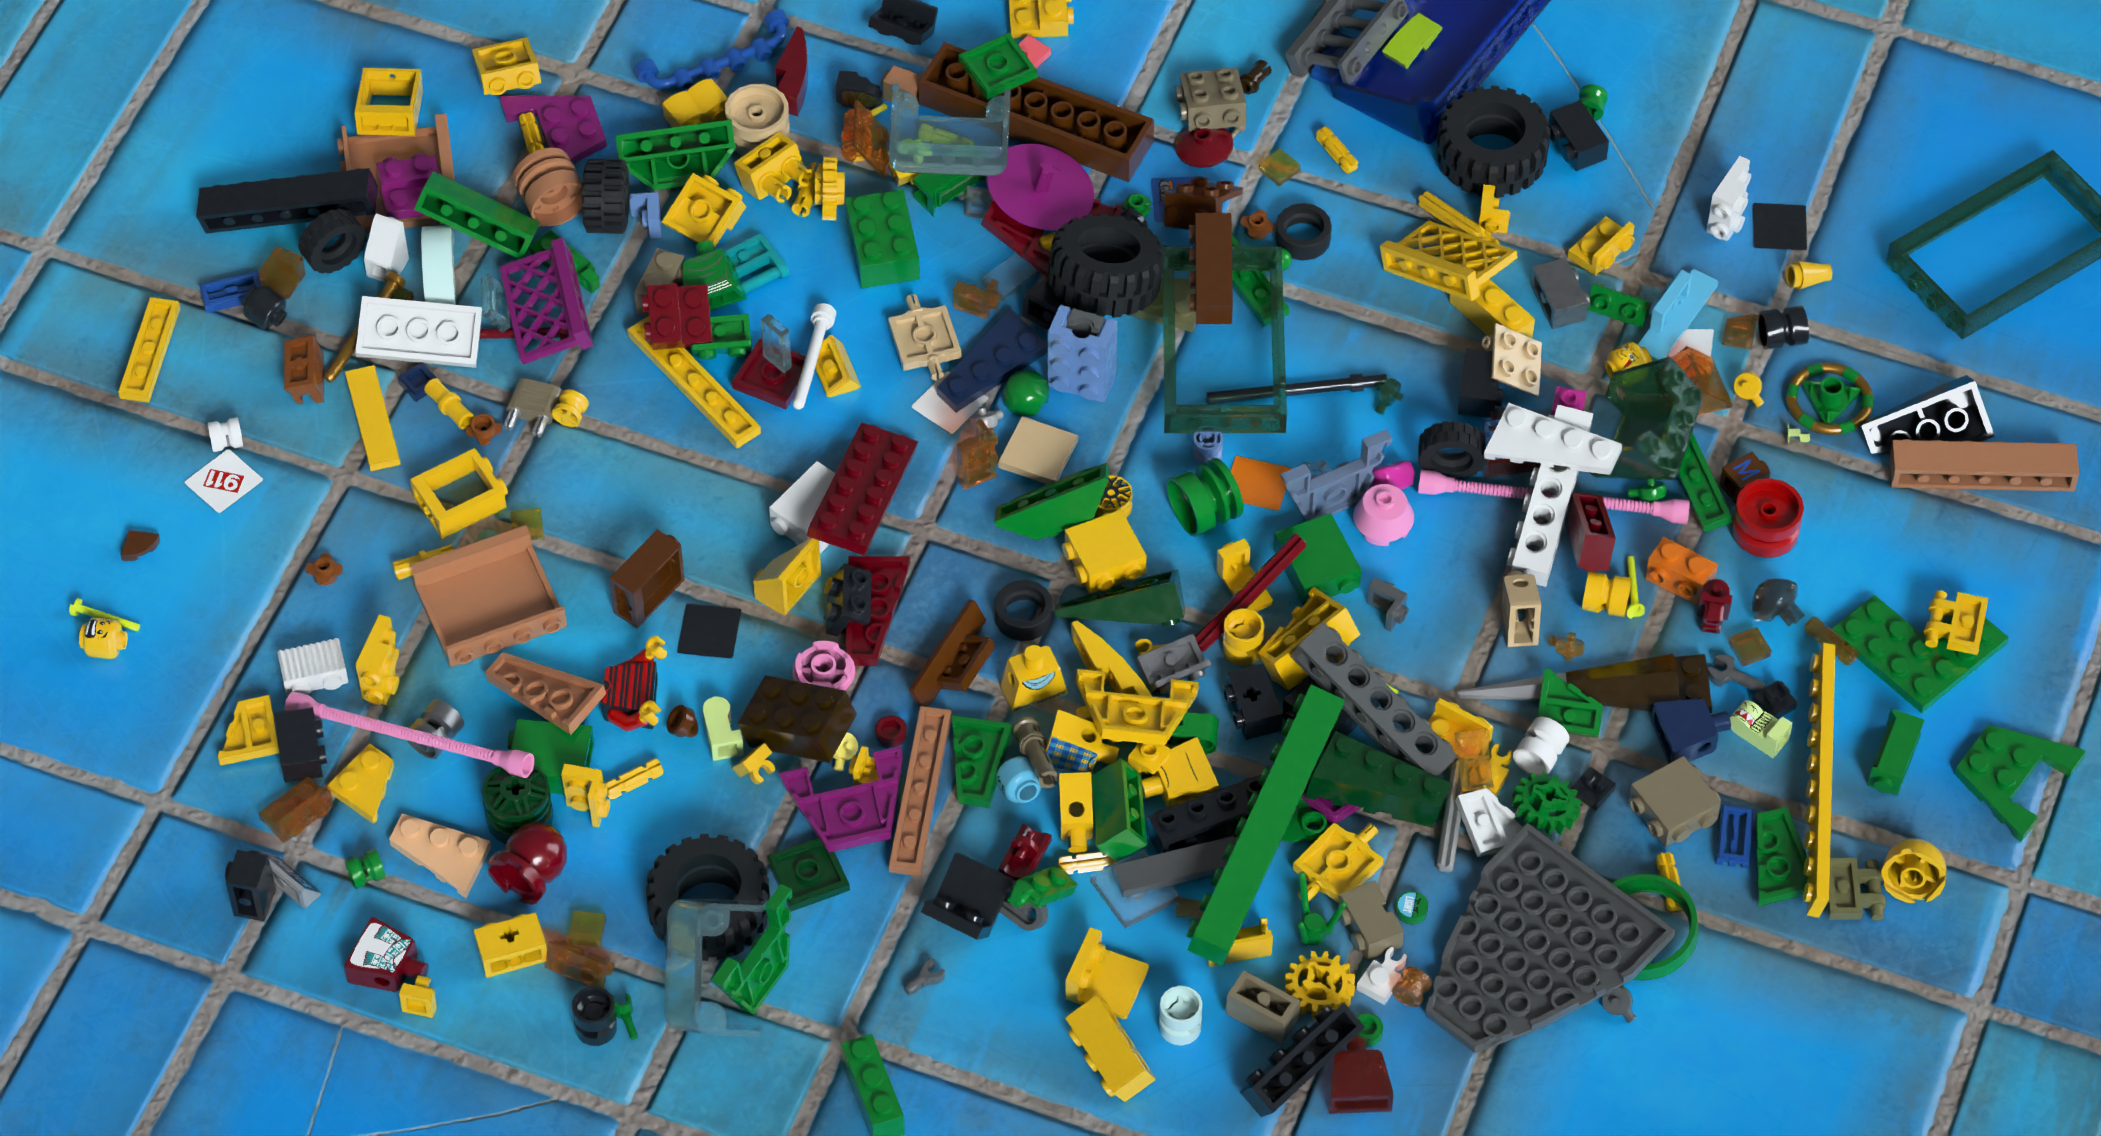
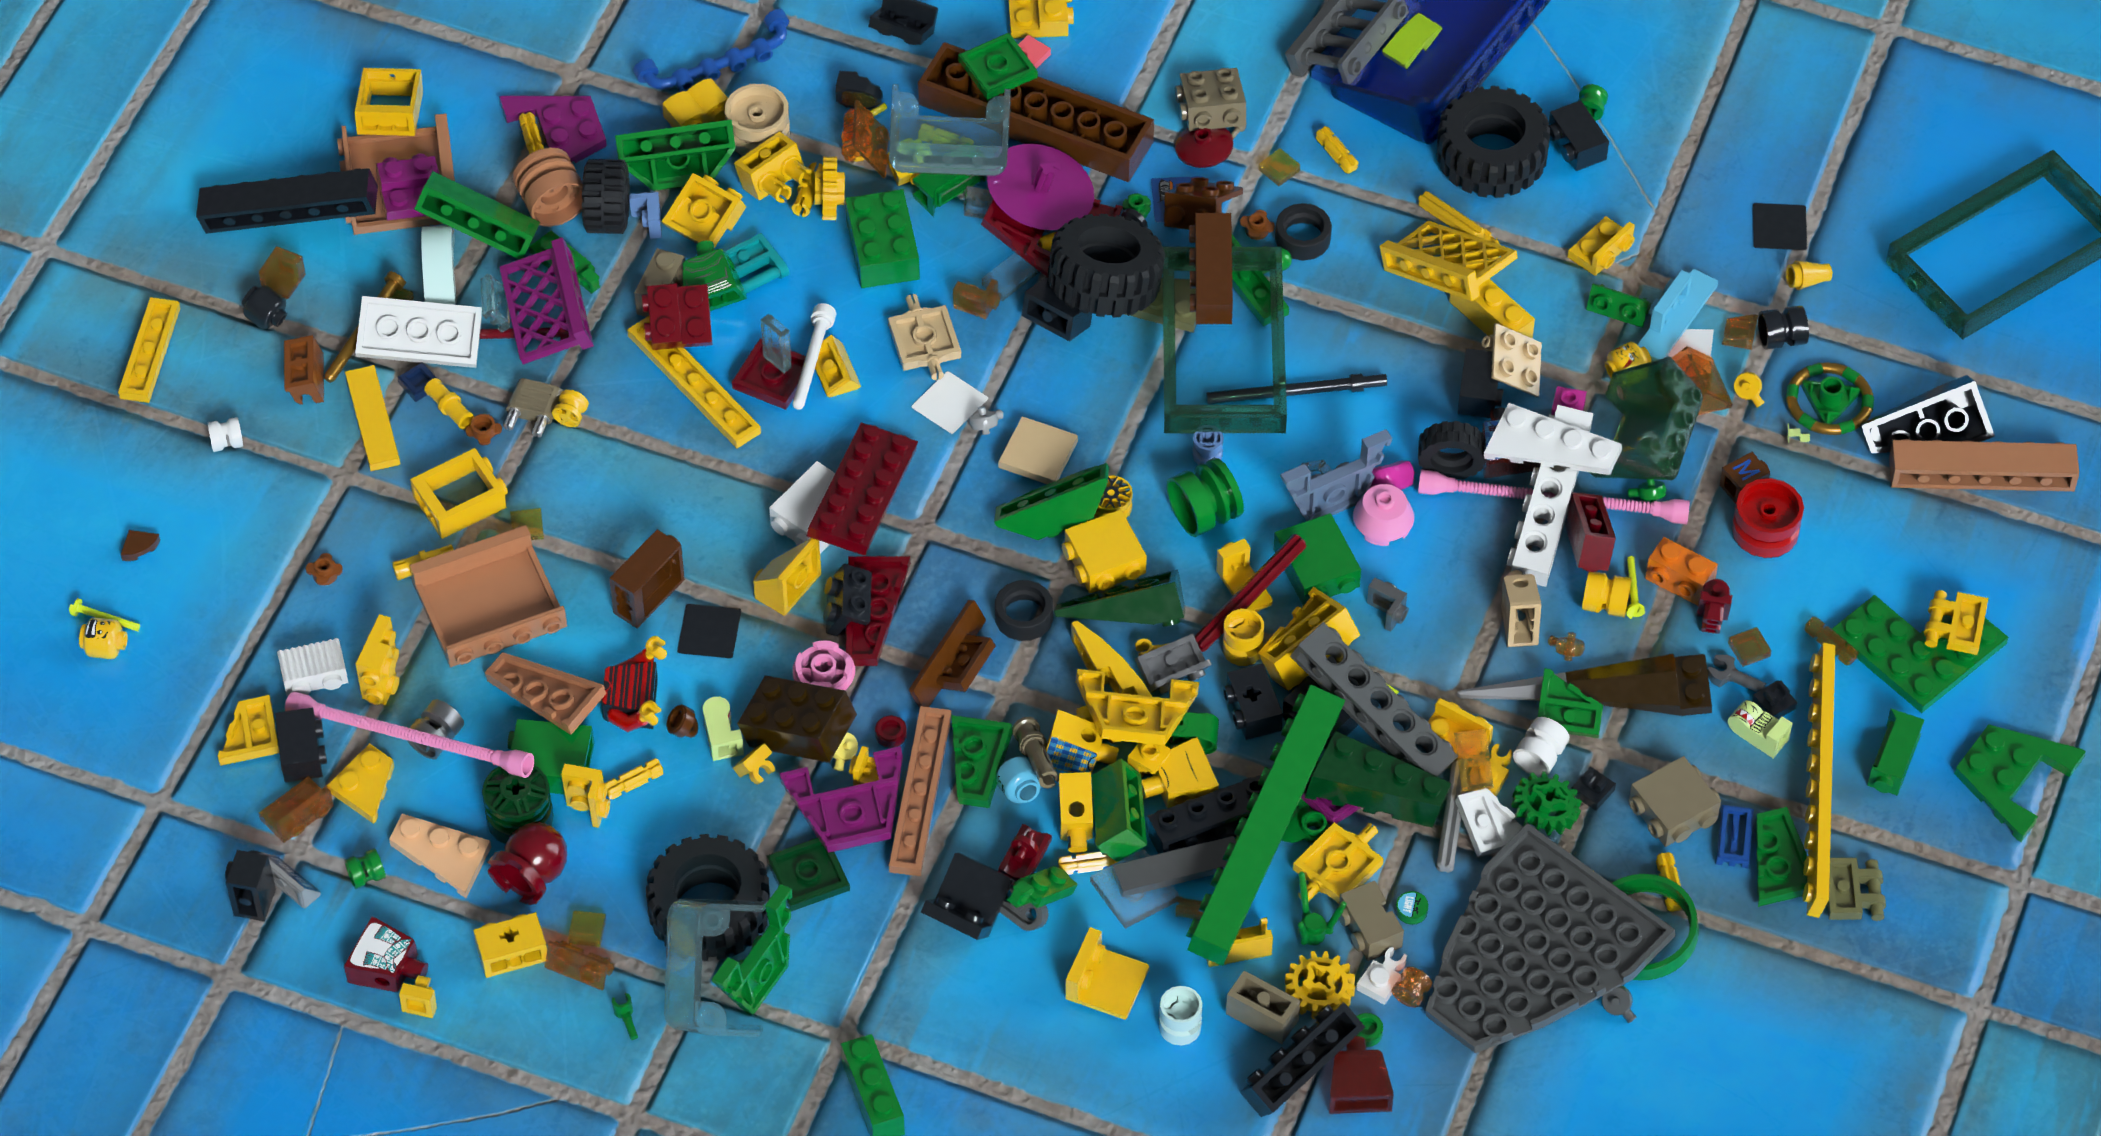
white sticker [184,449,263,513] -> none
blue tile [199,271,261,313] -> none
black tyre [298,209,367,274] -> none
white slope [364,214,409,283] -> none
yellow plate [471,37,541,95] -> none
black wheel [572,986,617,1046] -> none
green bracket [691,314,752,360] -> none
dark red slope [775,26,808,117] -> none
nougat brick [881,65,924,112] -> none
dark grey piece [905,958,945,995] -> none
dark blue wing [937,309,1048,413] -> none
clear orange bracket [956,419,999,490] -> none
yellow torso [1001,645,1068,713] -> none
green hair [1003,370,1050,416] -> none
medium blue piece [1048,305,1117,403] -> none
yellow brick [1065,995,1156,1102] -> none
orange sticker [1231,456,1292,511] -> none
dark brown pin [1240,60,1272,95] -> none
clear green piece [1375,378,1404,415] -> none
yellow bracket [1478,184,1510,233] -> none
flat silver brick [1530,258,1590,329] -> none
dark blue torso [1651,699,1731,764] -> none
green plate [1659,422,1733,533] -> none
white plate [1706,156,1751,241] -> none
clear smoke piece [1752,579,1805,627] -> none
yellow cylinder [1881,838,1946,903] -> none

